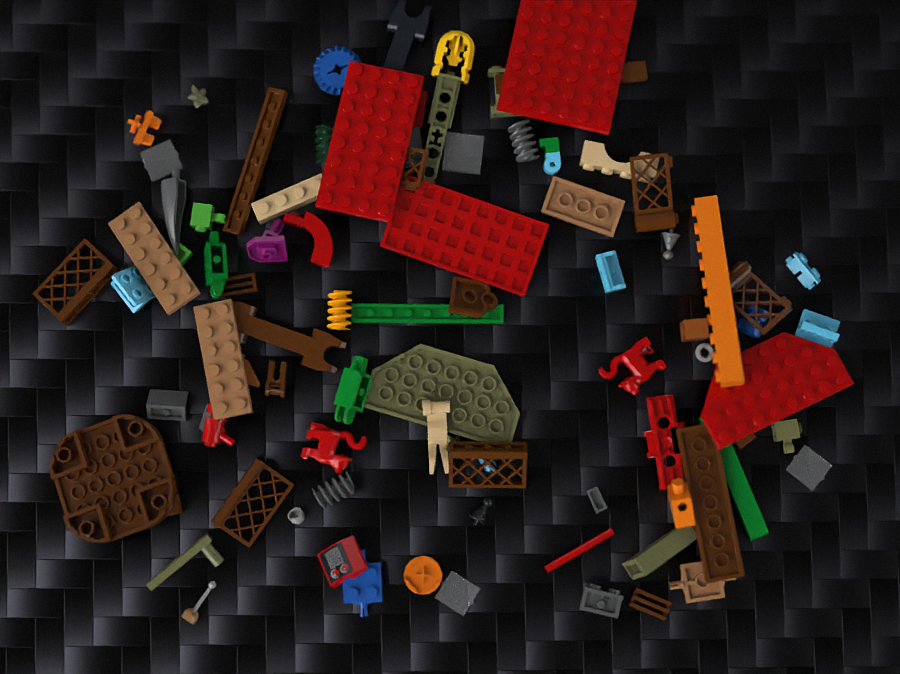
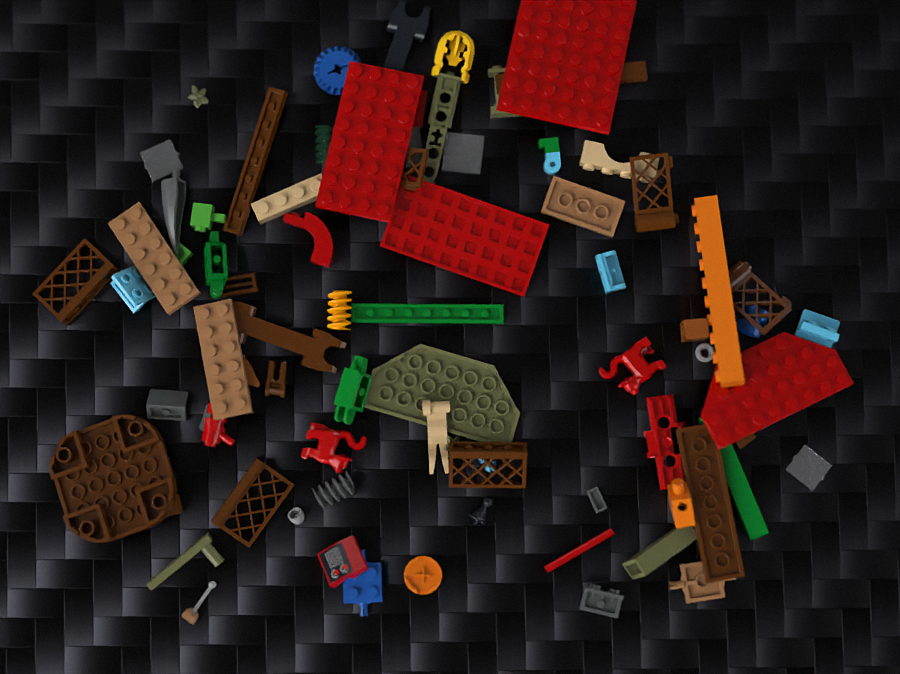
orange hips [127,111,162,146] -> none
magenta piece [247,218,288,262] -> none
clear piece [435,571,480,616] -> none
reddish brown plate [448,276,498,318] -> none
dark grey piece [508,119,540,162] -> none
reddish brown tile [629,588,672,621] -> none
dark grey piece [662,229,681,260] -> none
olive brick [771,419,802,454] -> none
medium azure hinge [785,251,821,290] -> none

